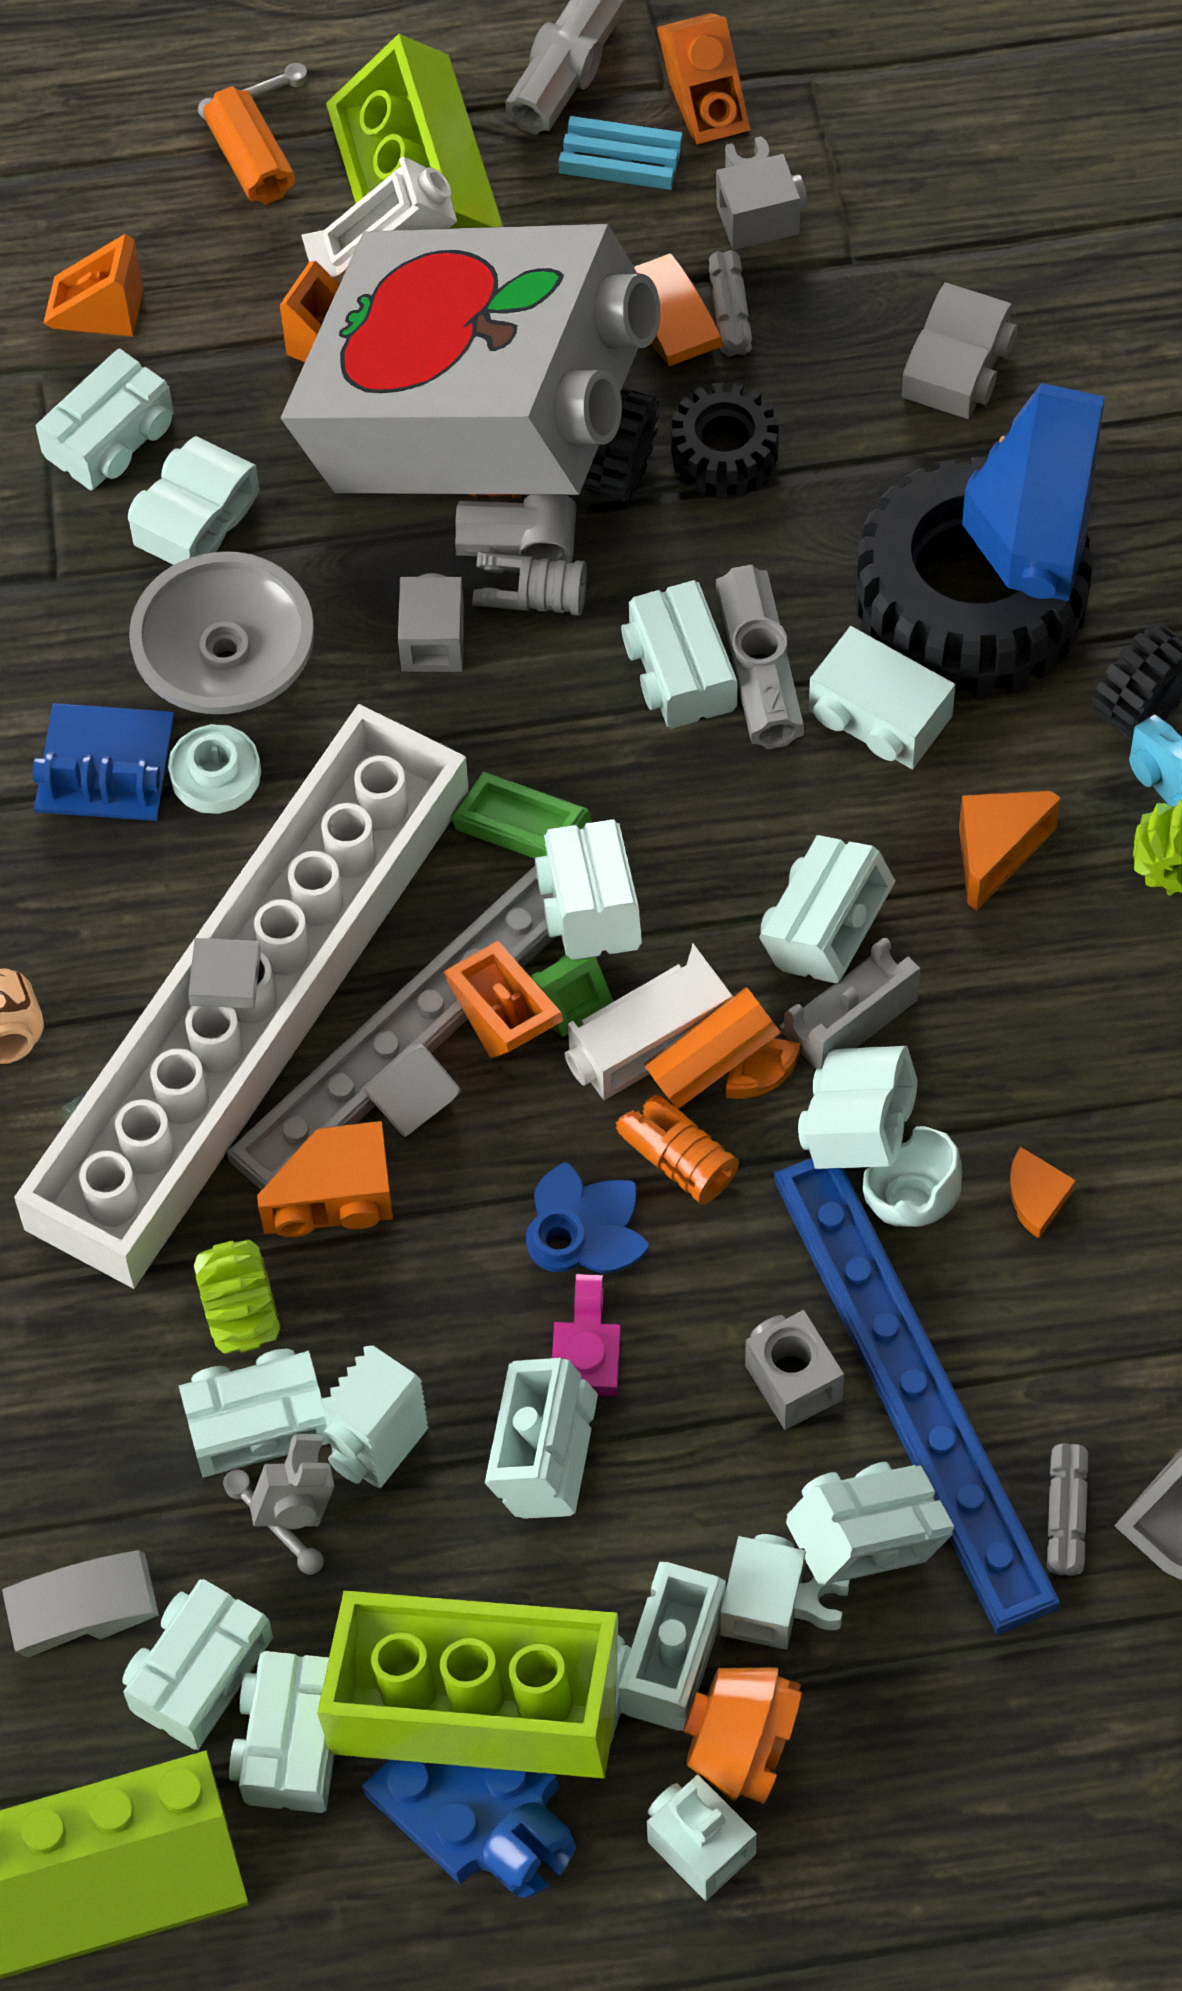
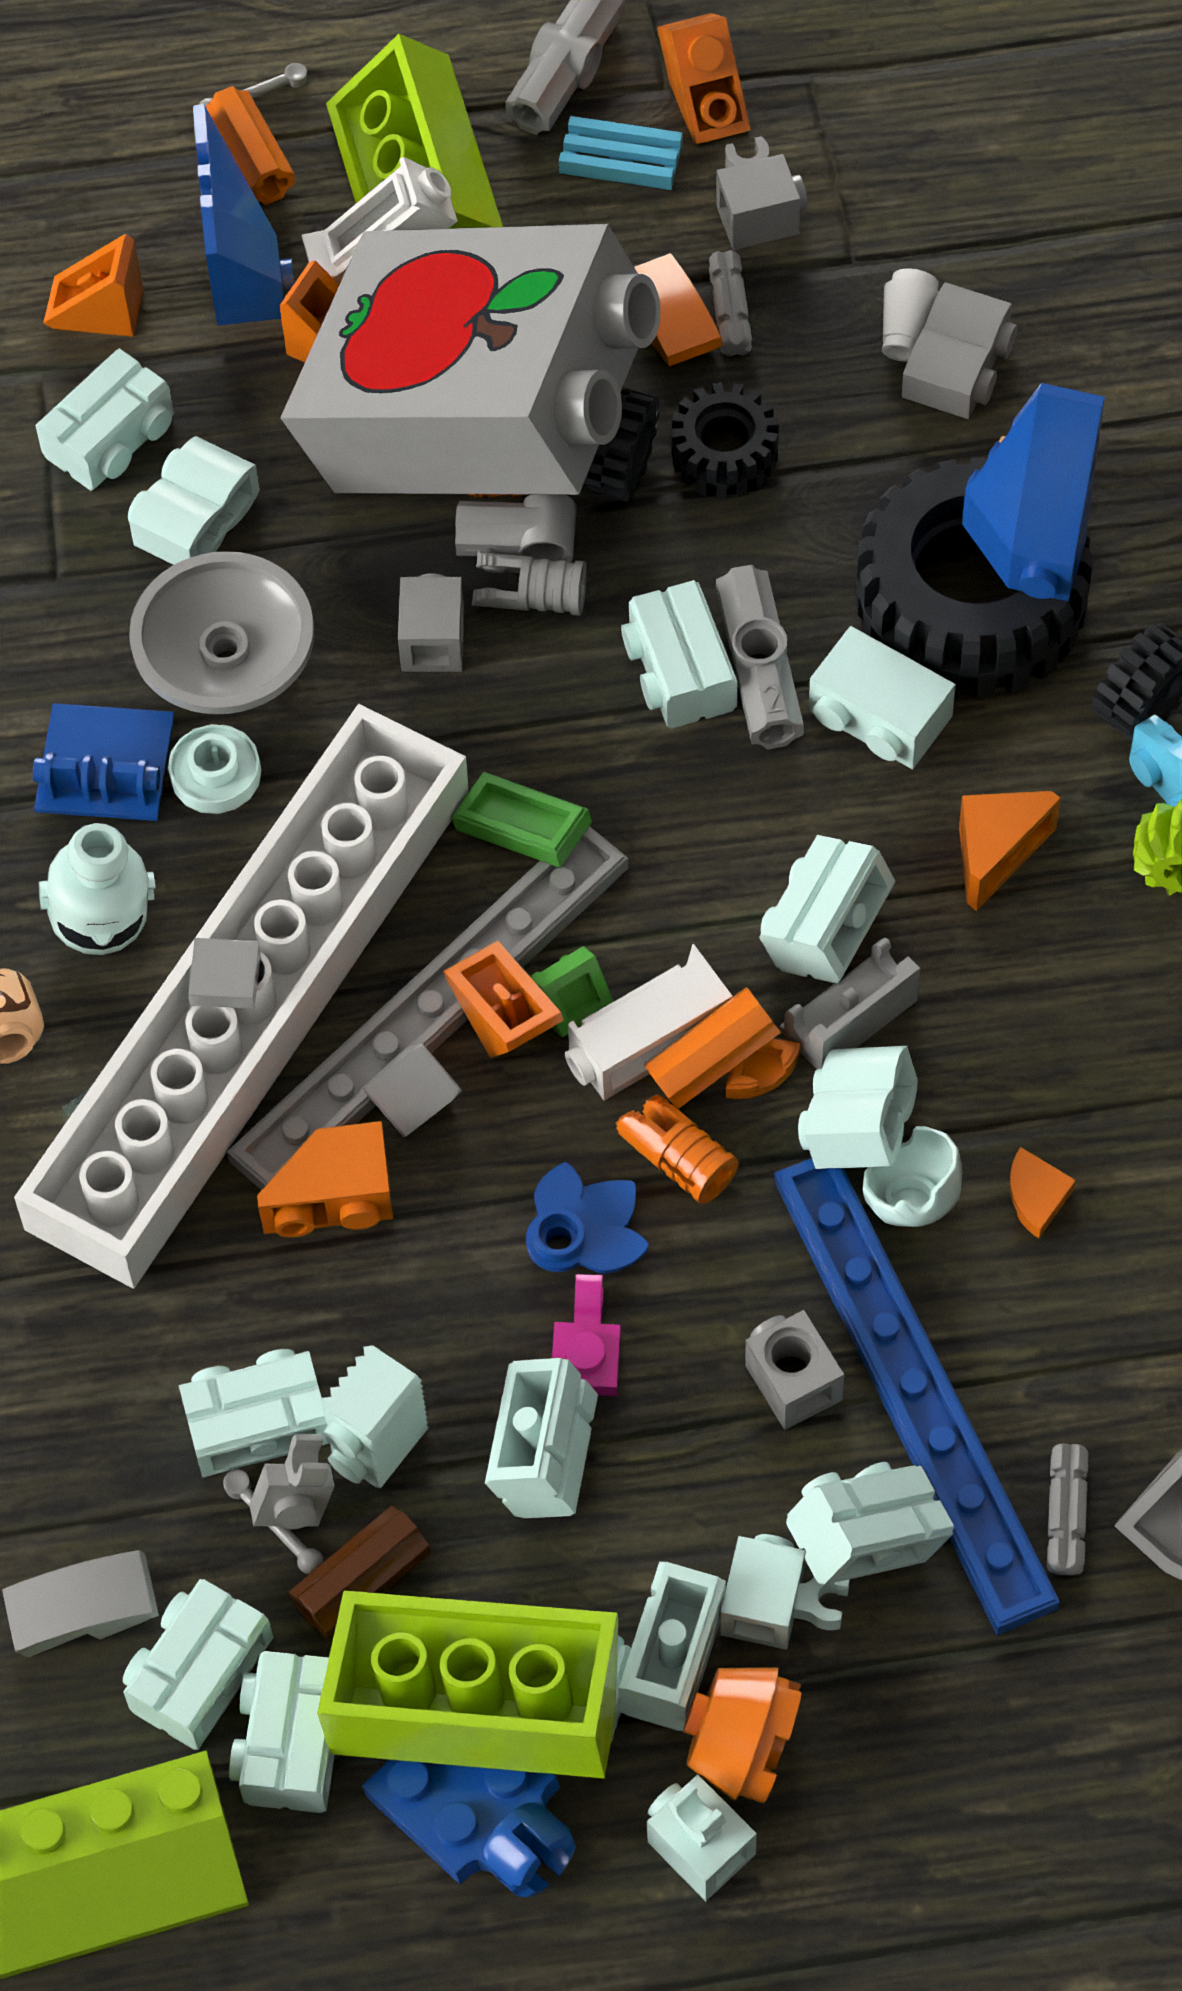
lime gear [194,1240,280,1354] -> none
light aqua brick [535,819,642,960] -> none
none -> light aqua piece [39,823,156,955]
none -> blue wedge [193,104,294,326]
none -> reddish brown axle [289,1505,431,1640]
none -> white cone [882,269,939,362]

